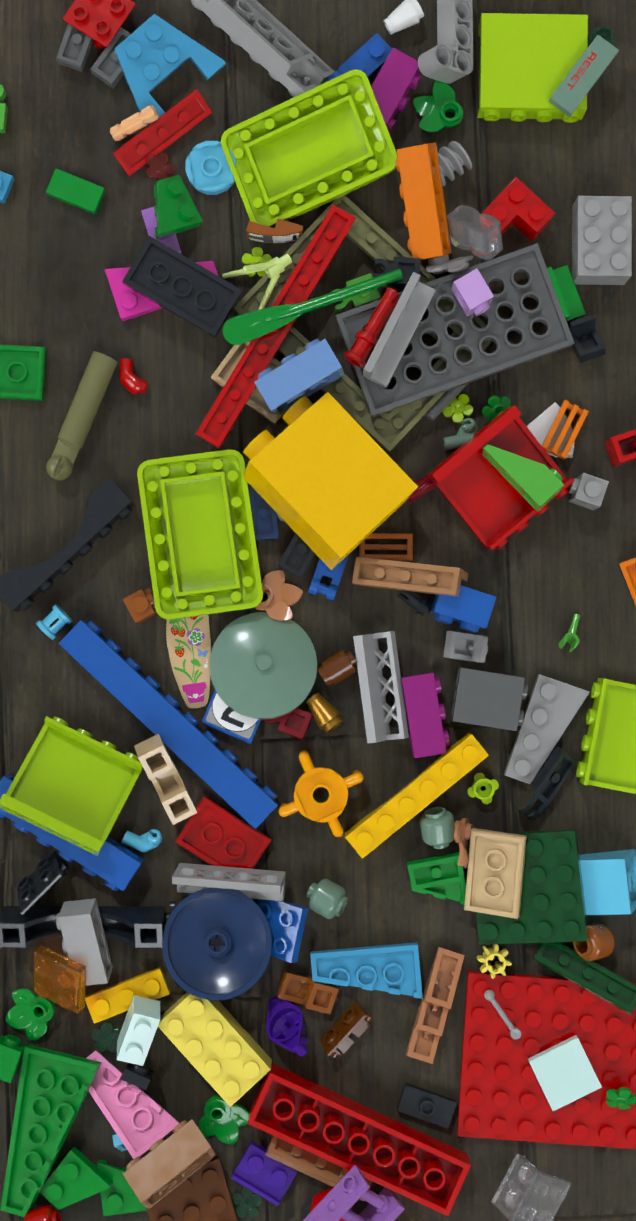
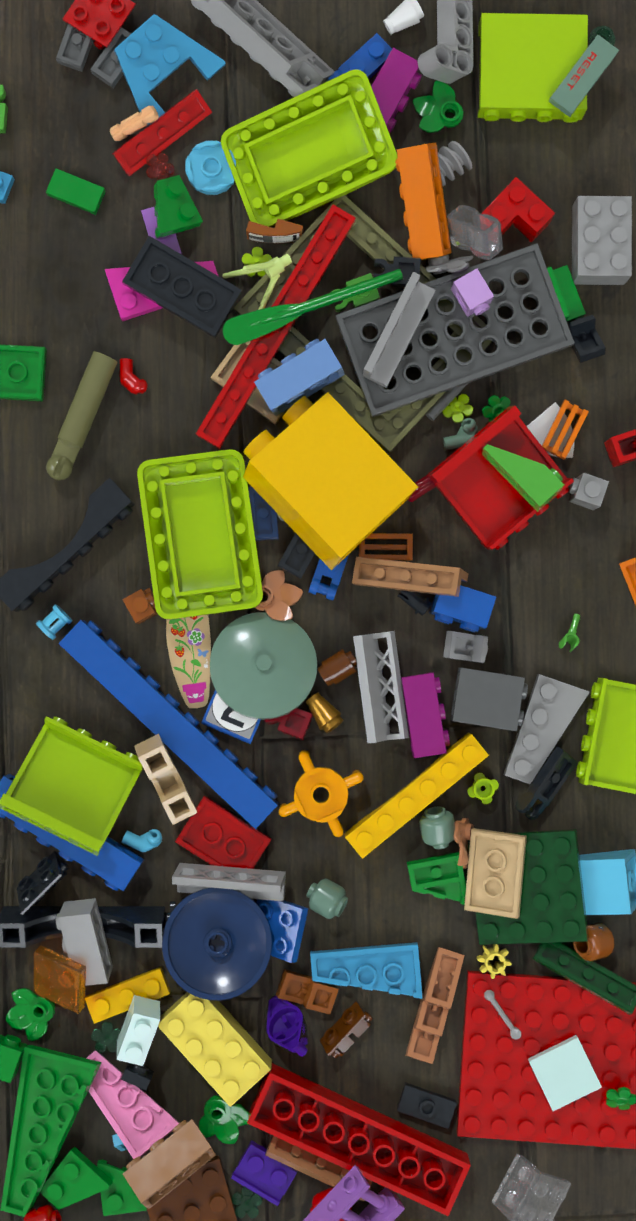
red pin [343,288,401,368] -> none

